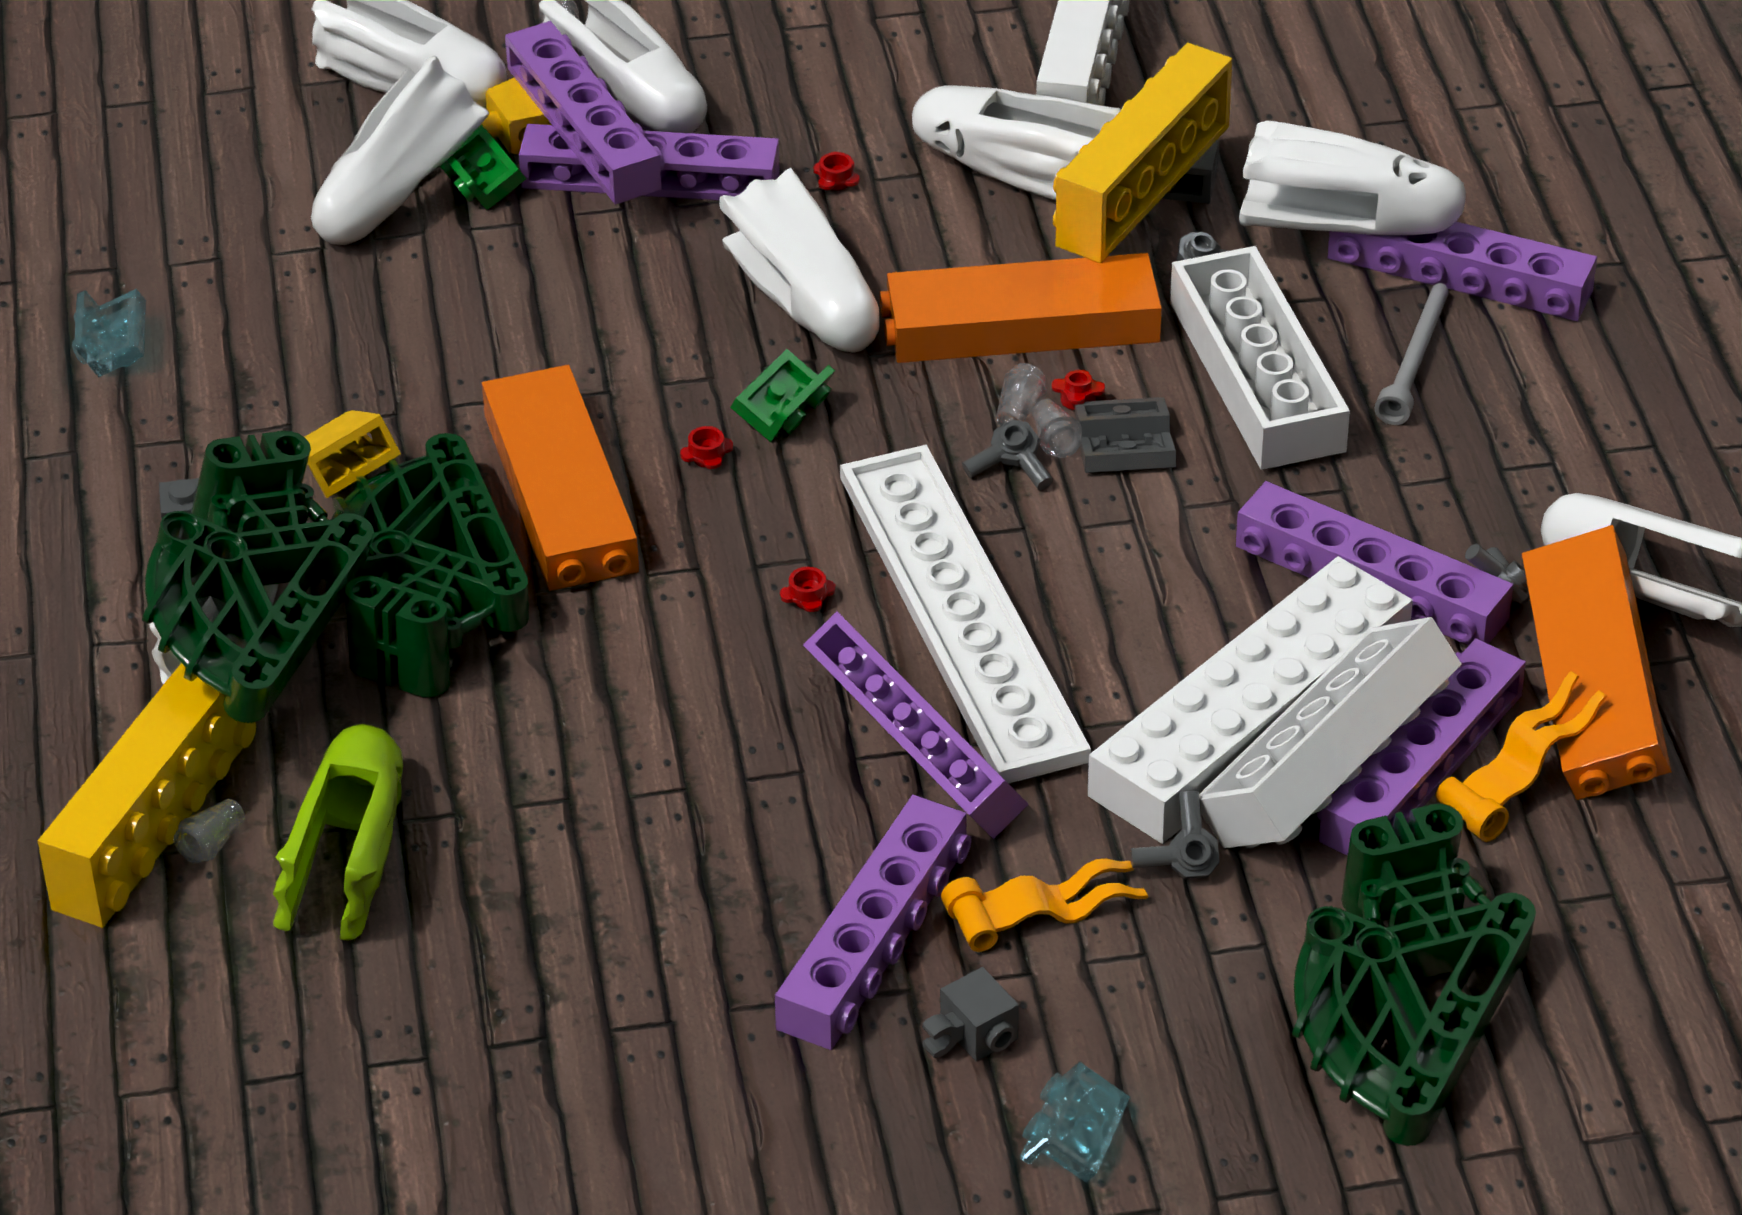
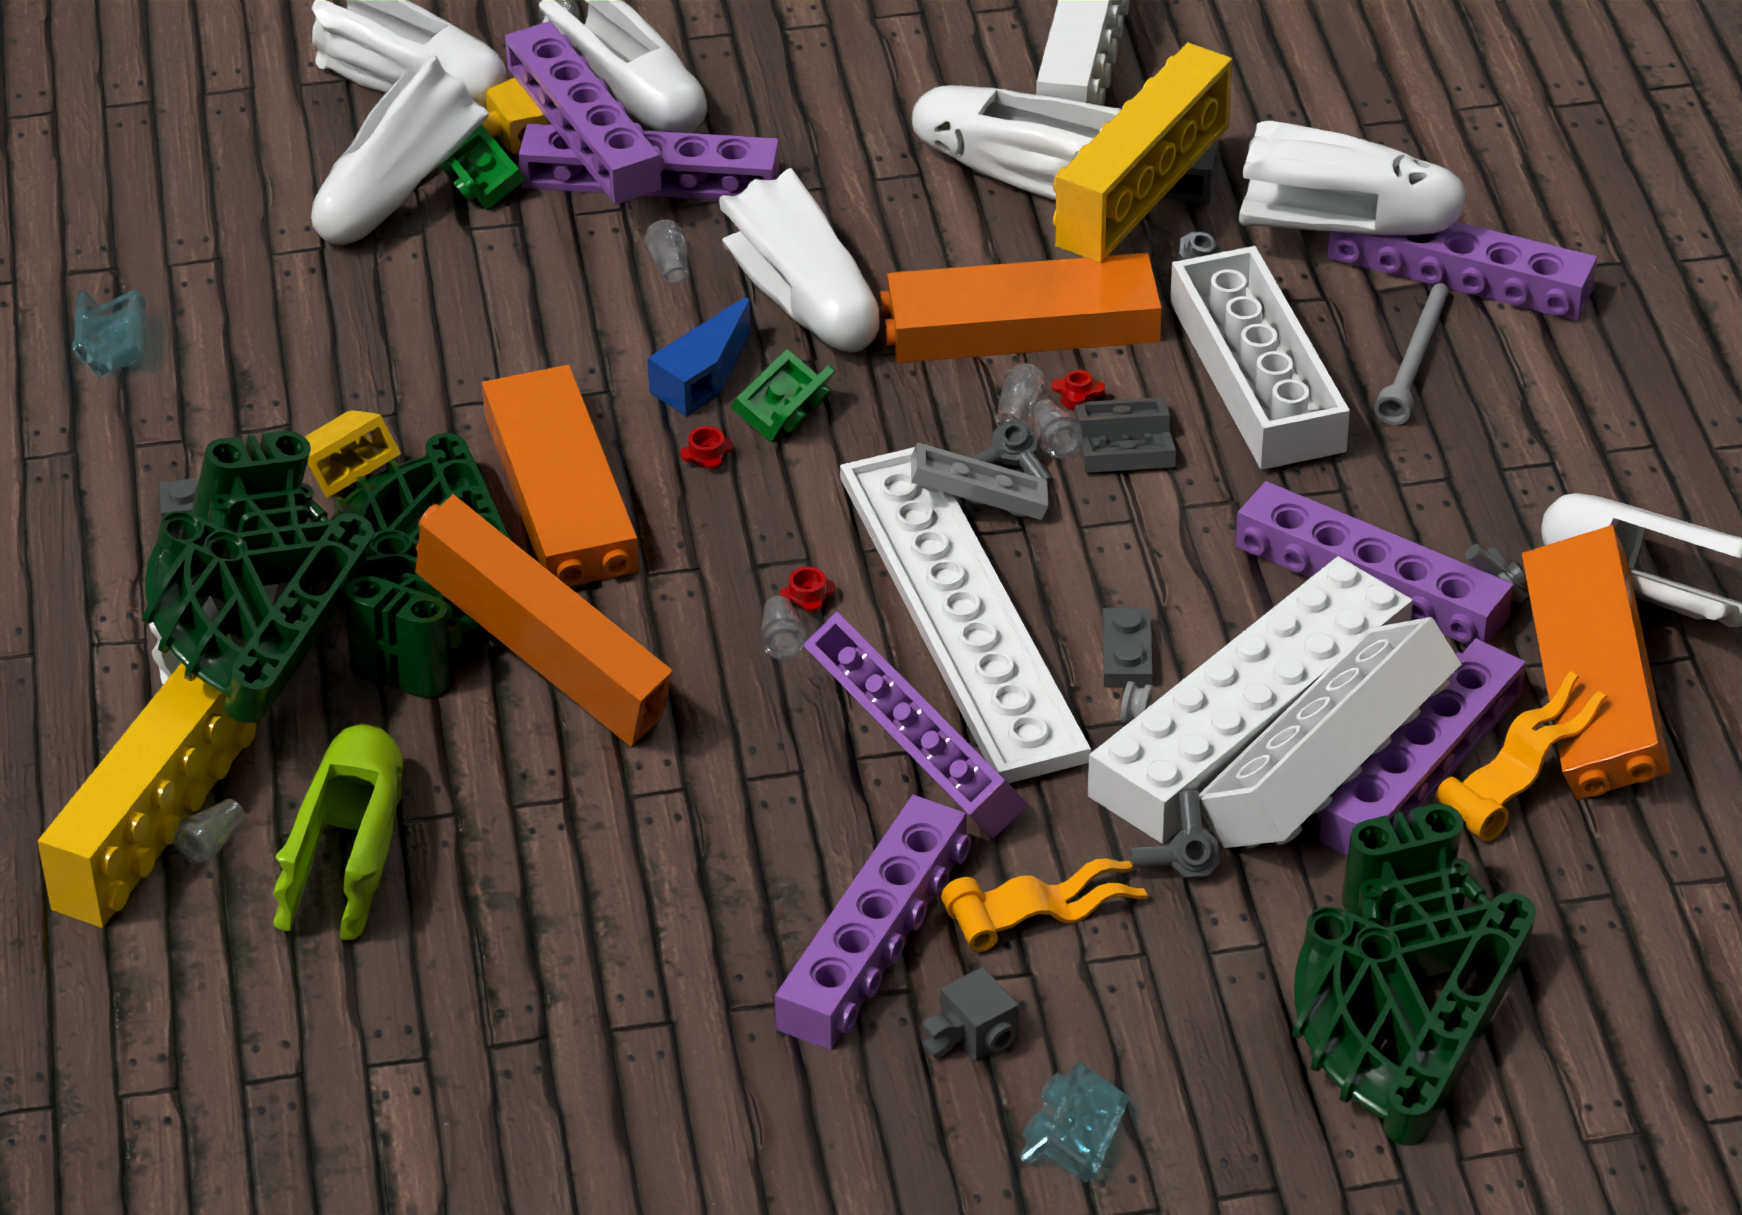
red plate [813,152,860,190] -> none
none -> orange brick [415,494,673,748]
none -> clear cone [644,220,689,285]
none -> blue slope [647,297,751,416]
none -> clear cone [760,596,807,660]
none -> light grey plate [911,442,1048,520]
none -> dark grey plate [1102,608,1152,688]
none -> light grey bush [1120,681,1154,724]

